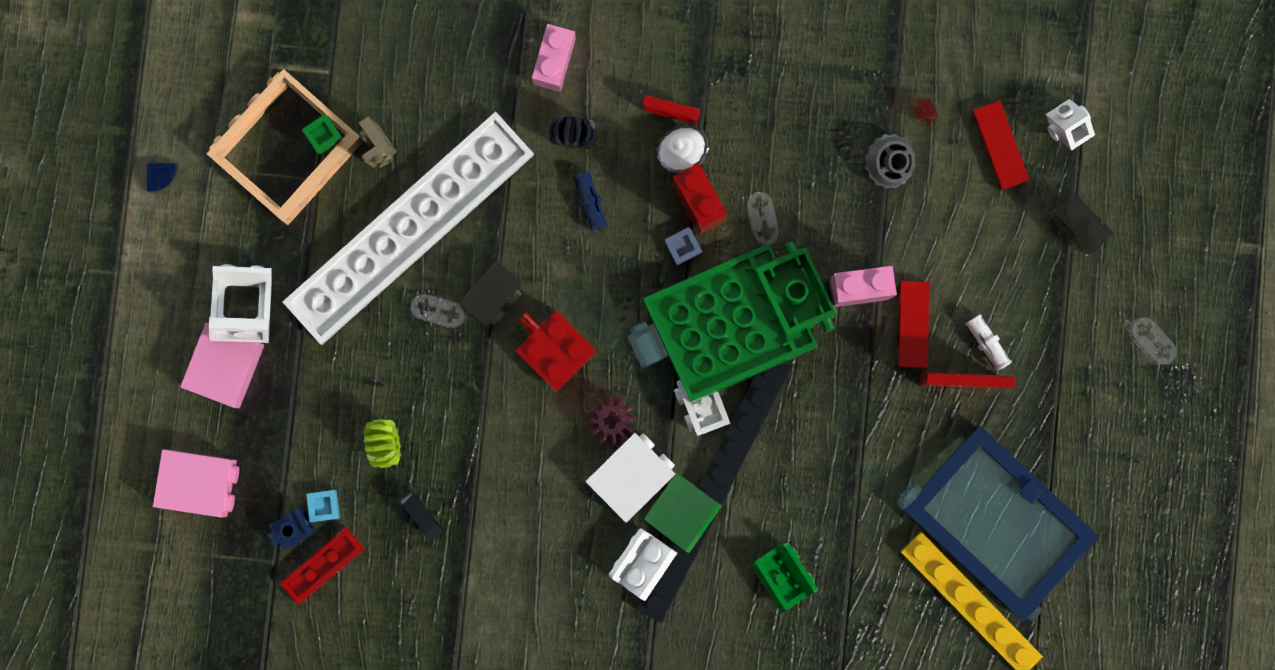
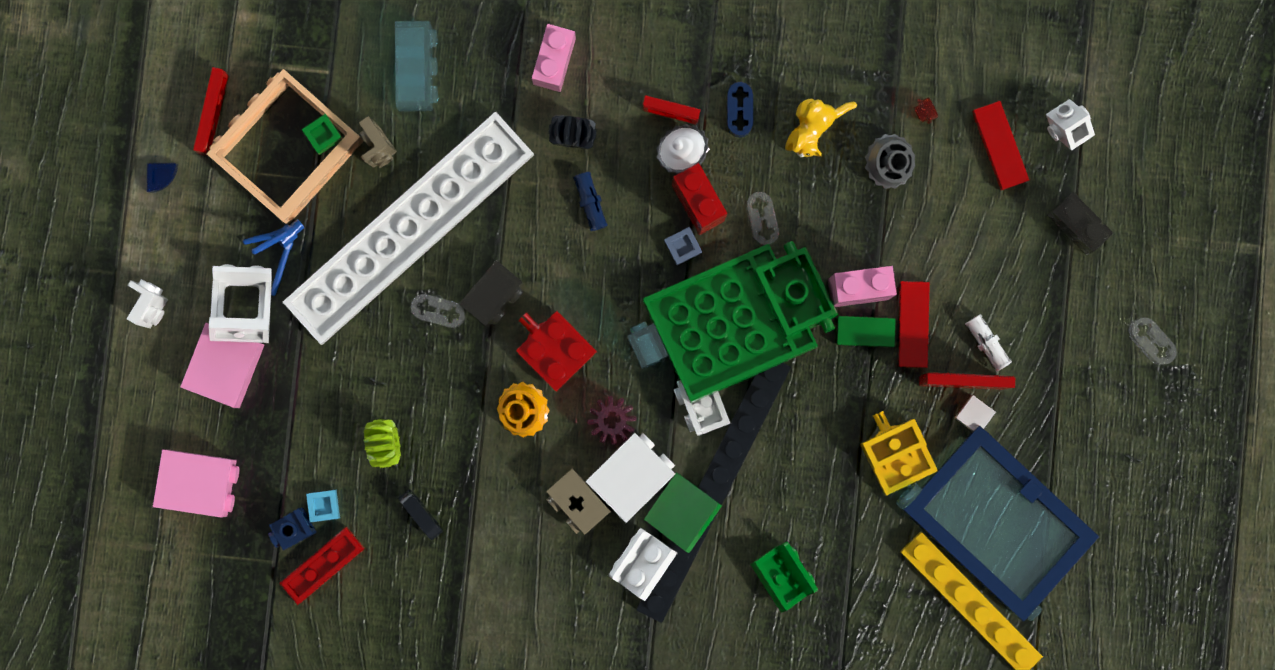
none -> white bracket [127,279,168,329]
none -> red tile [193,67,229,156]
none -> blue plant [243,219,304,296]
none -> clear light blue brick [395,21,438,111]
none -> light orange piece [497,382,550,438]
none -> dark tan brick [546,468,611,535]
none -> dark blue beam [727,82,753,138]
none -> yellow animal [785,99,857,157]
none -> green tile [836,316,895,347]
none -> yellow plate [860,411,938,496]
none -> white tile [955,395,996,431]

